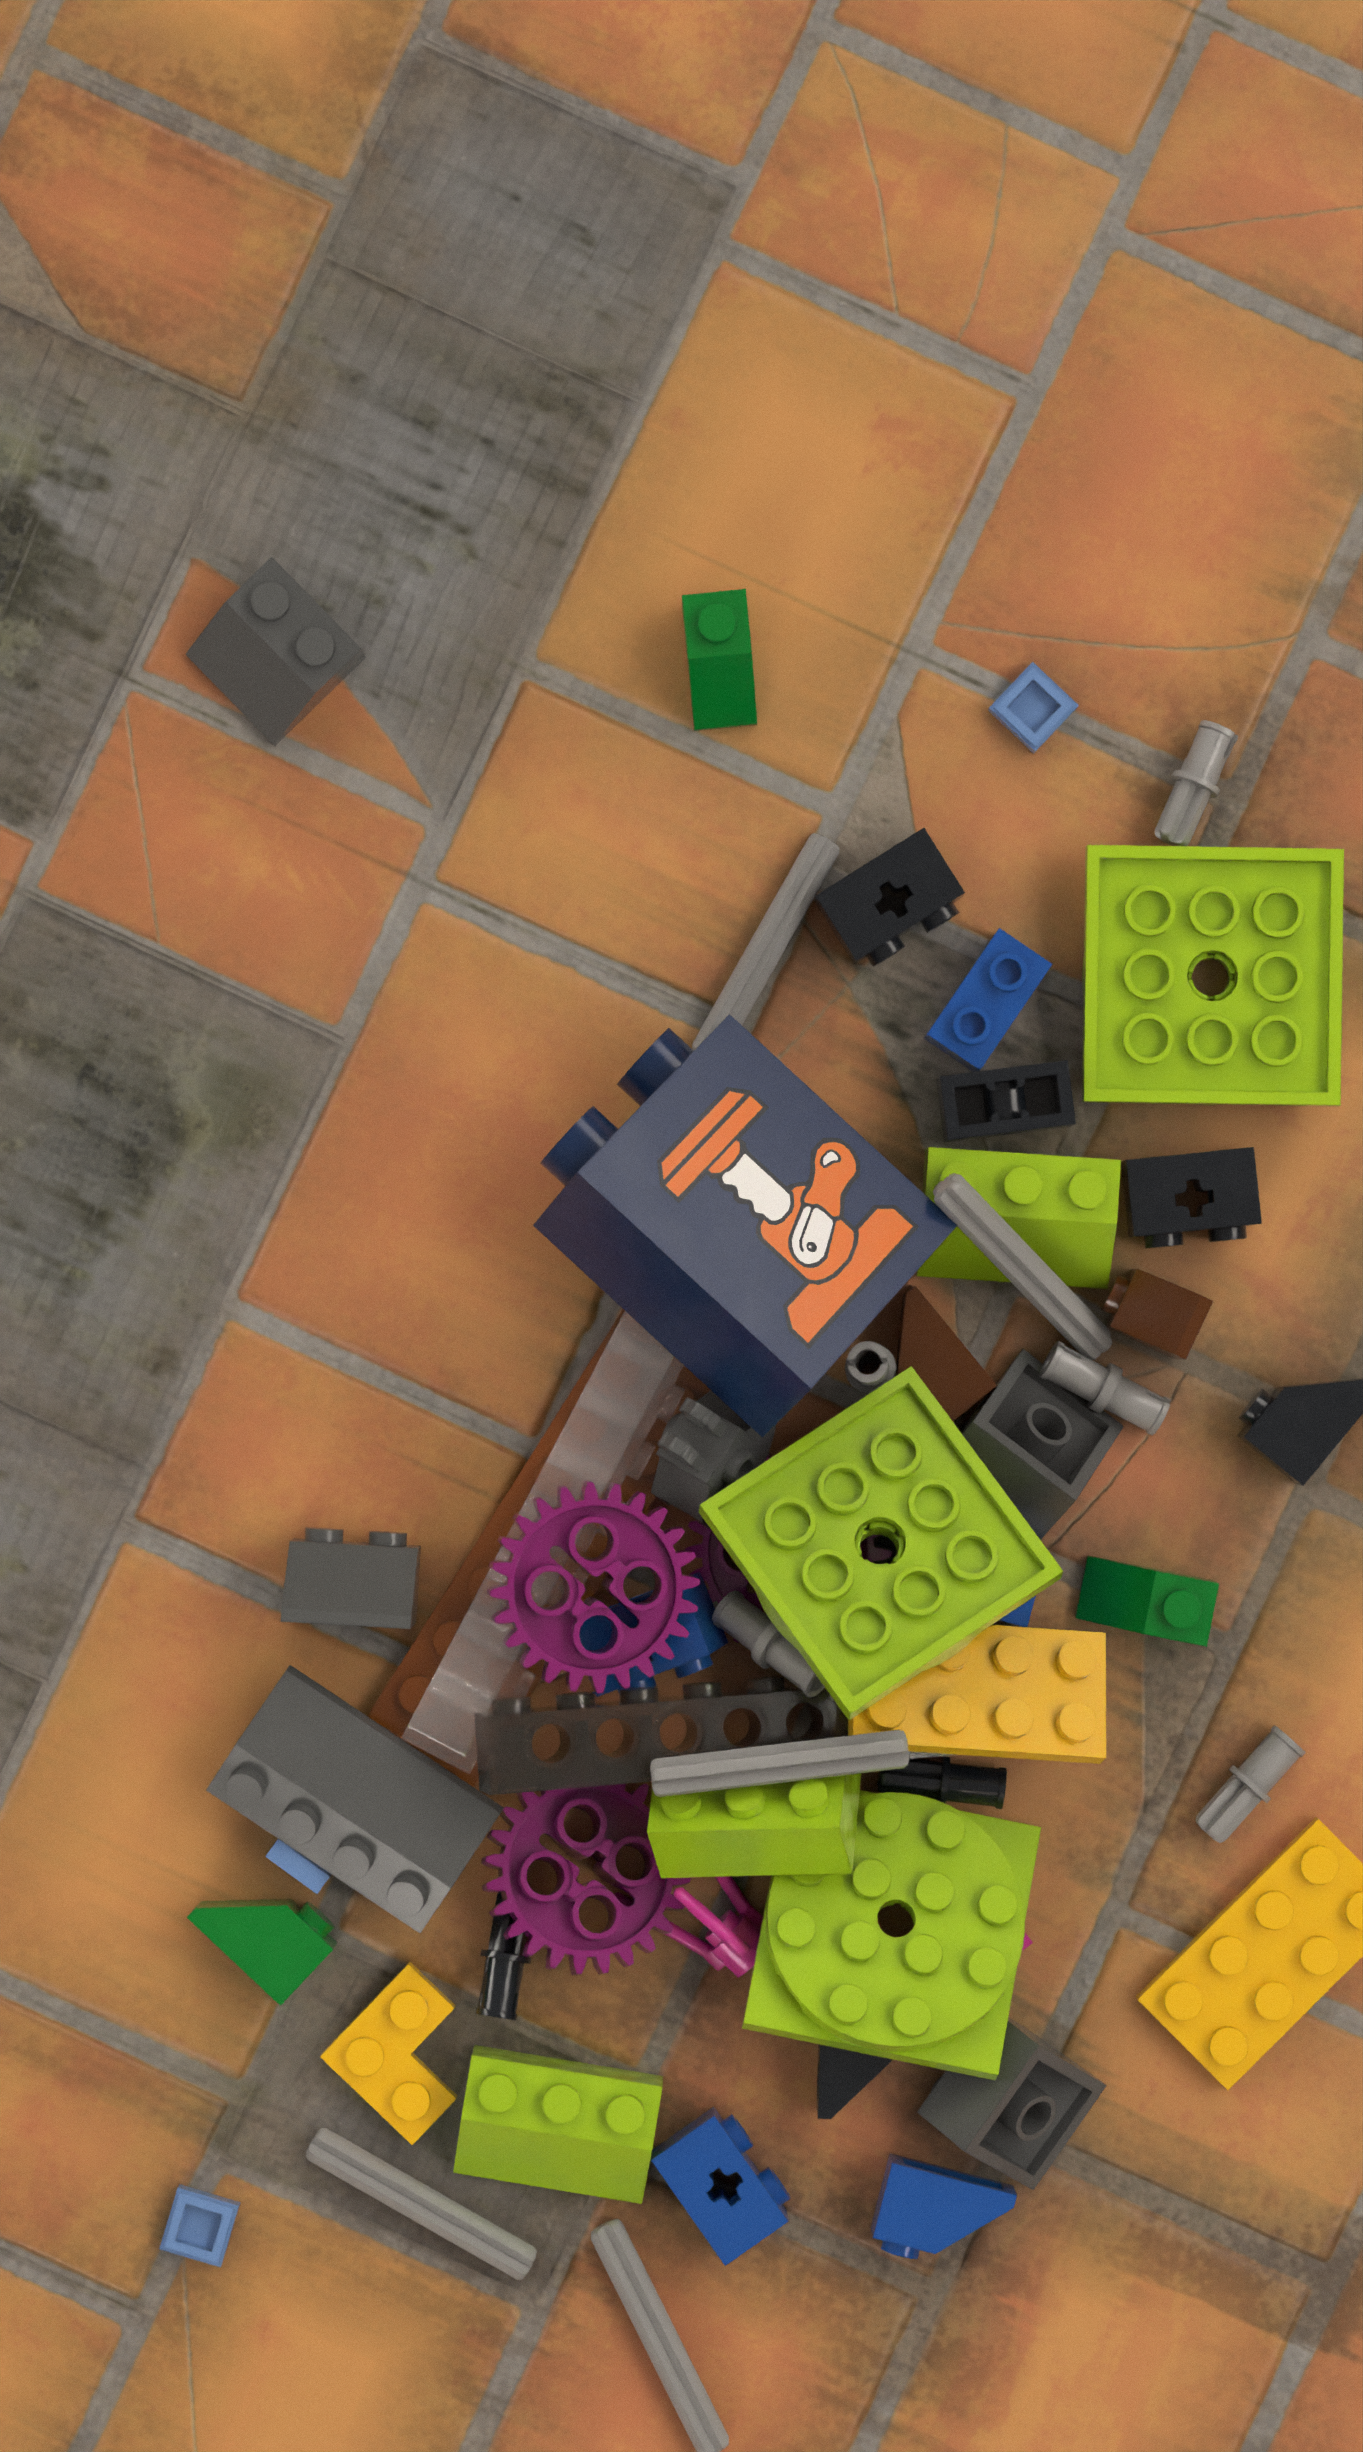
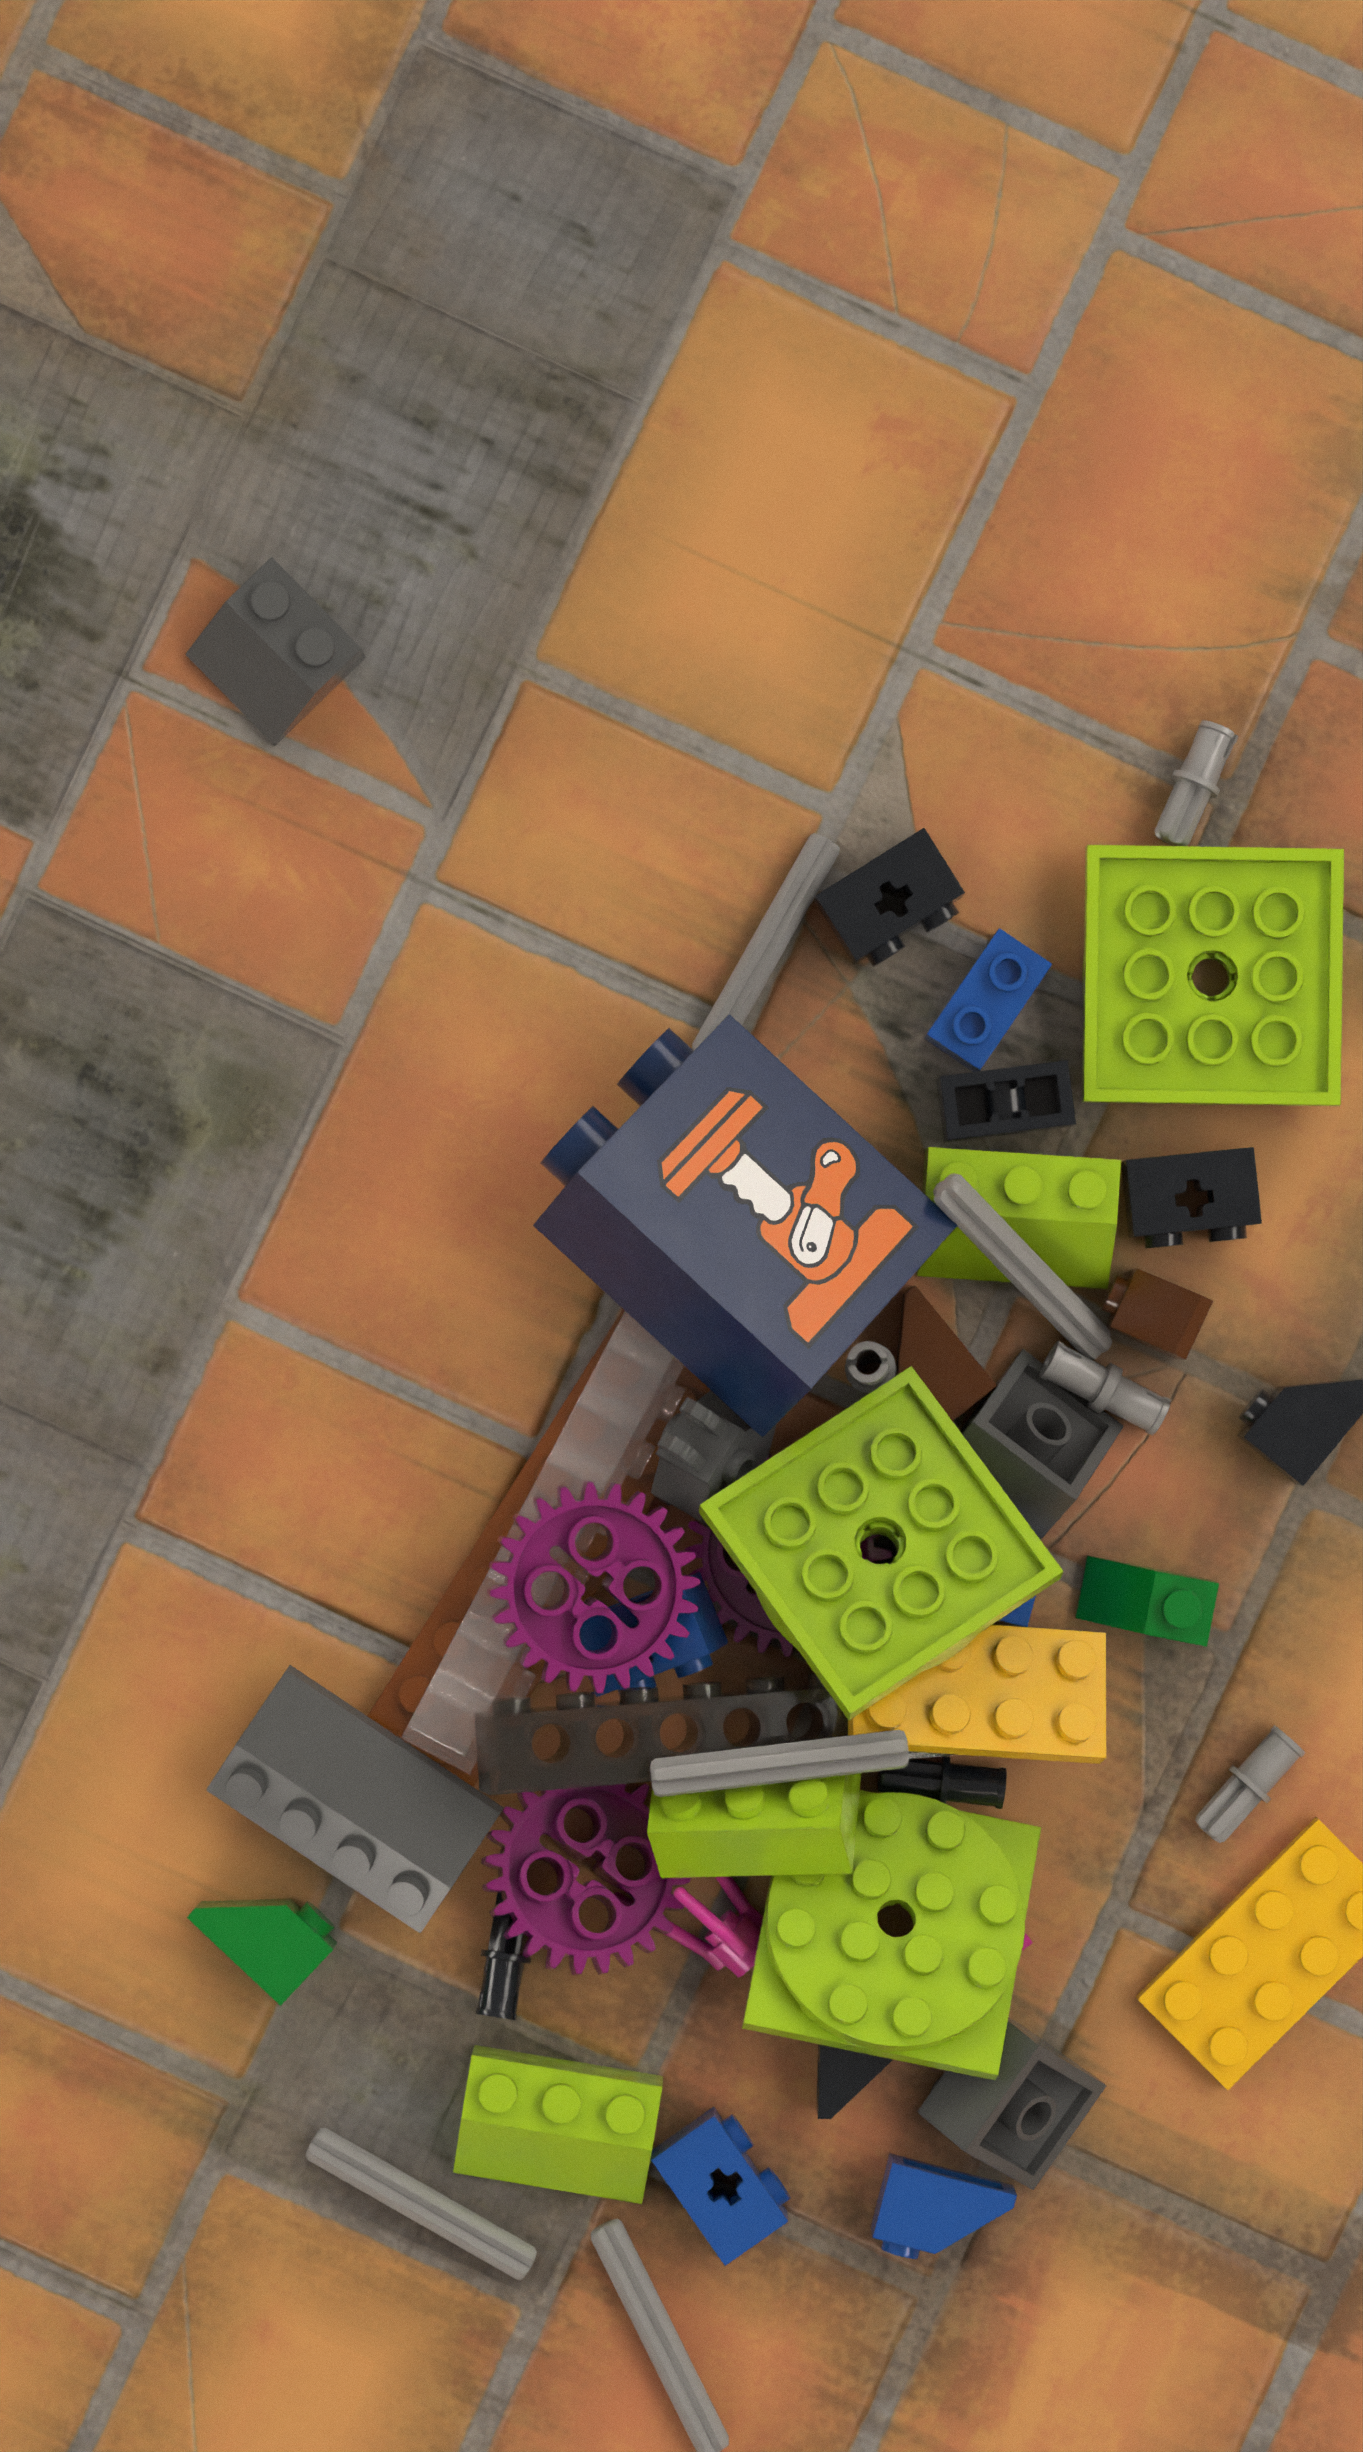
medium blue tile [159,2184,241,2268] -> none
medium blue tile [265,1839,331,1894] -> none
dark grey slope [281,1527,421,1629] -> none
yellow plate [320,1961,457,2145] -> none
green slope [682,589,757,731] -> none
light grey pin [712,1591,825,1697] -> none
medium blue tile [988,662,1079,754] -> none

